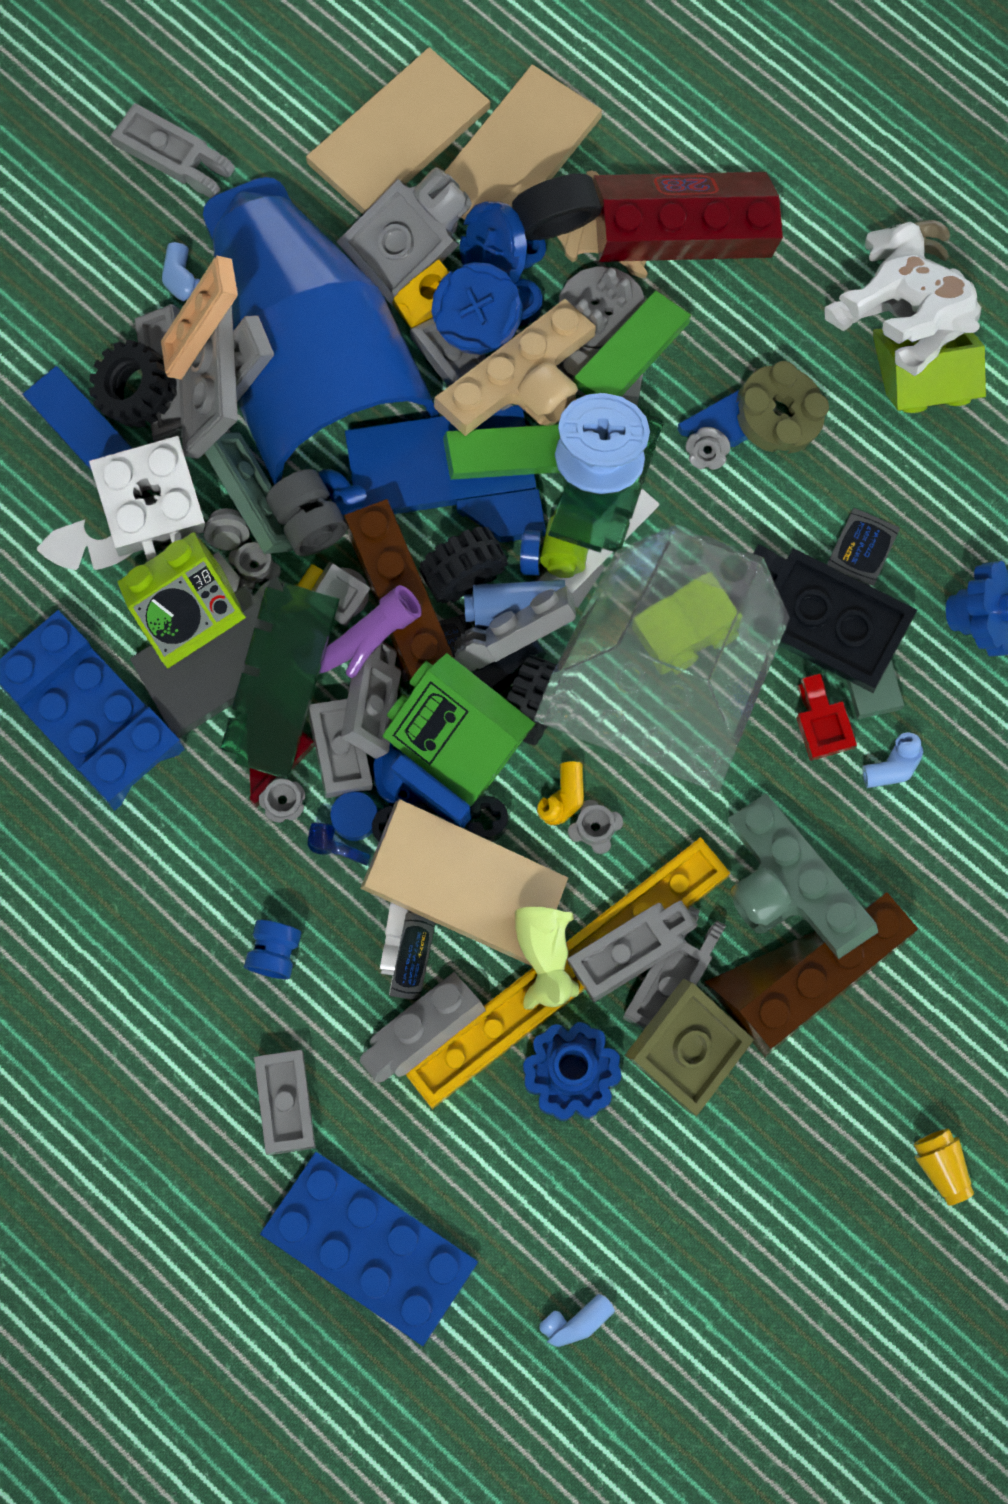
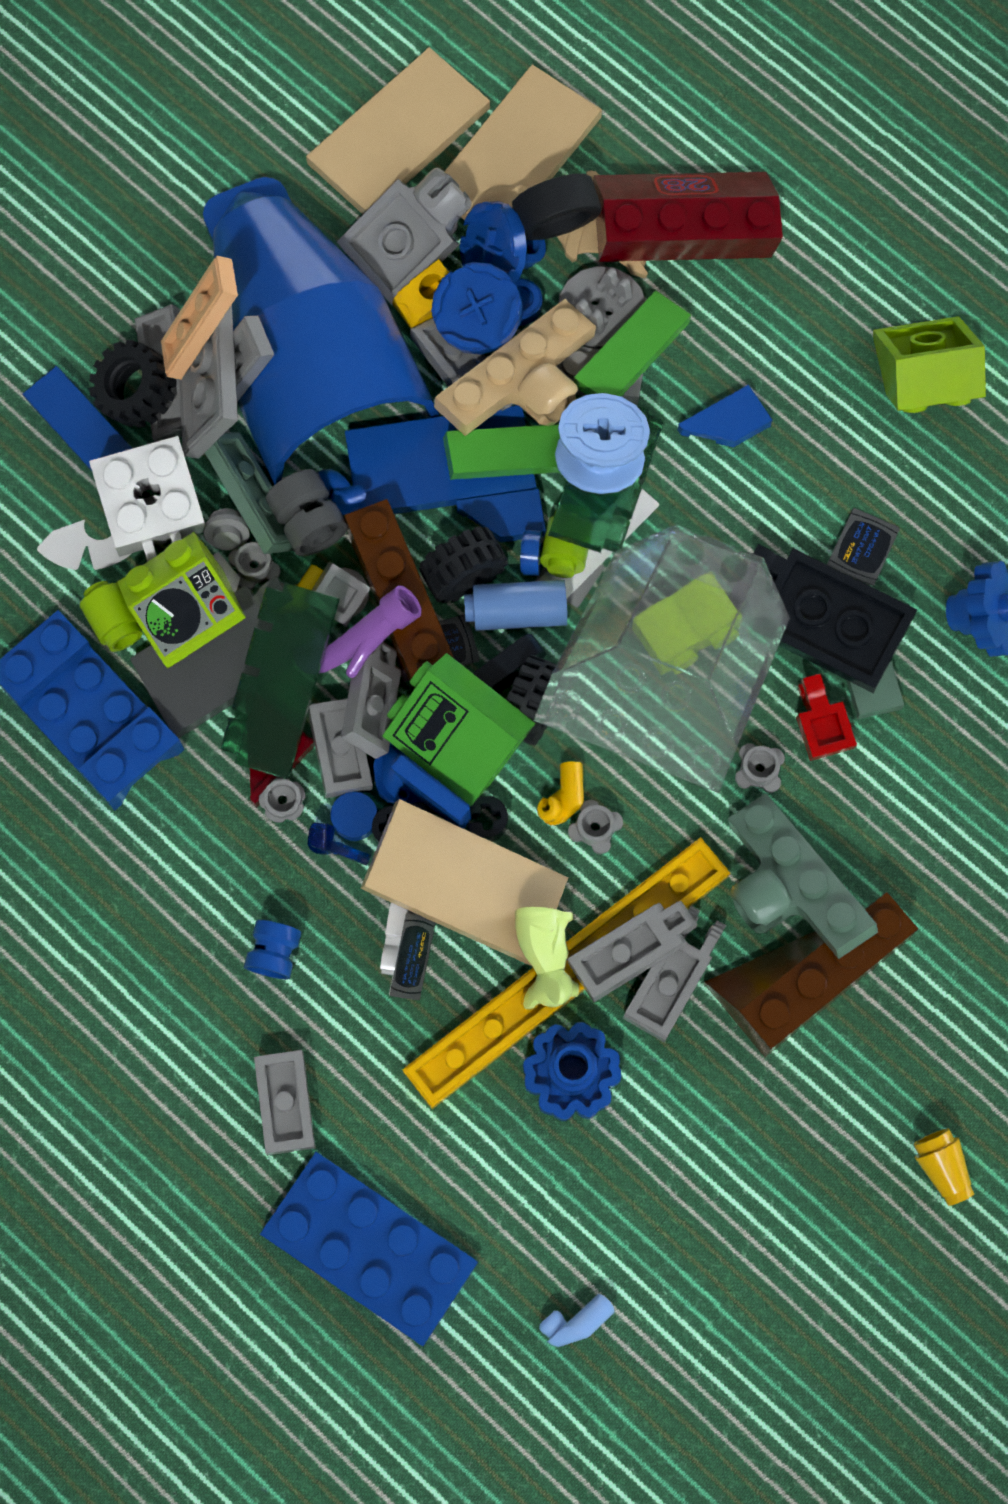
light grey hinge [110,103,235,198] -> none
light blue arm [162,242,200,301] -> none
light grey hinge [360,972,486,1083] -> none
light grey hinge [454,586,576,672] -> none
olive plate [624,979,754,1116] -> none
light grey plate [685,427,730,470] -> none
olive plate [736,361,829,454] -> none
white animal [825,220,981,376] -> none
light blue arm [862,732,923,788] -> none
none -> lime brick [80,581,143,652]
none -> light grey plate [735,743,785,793]

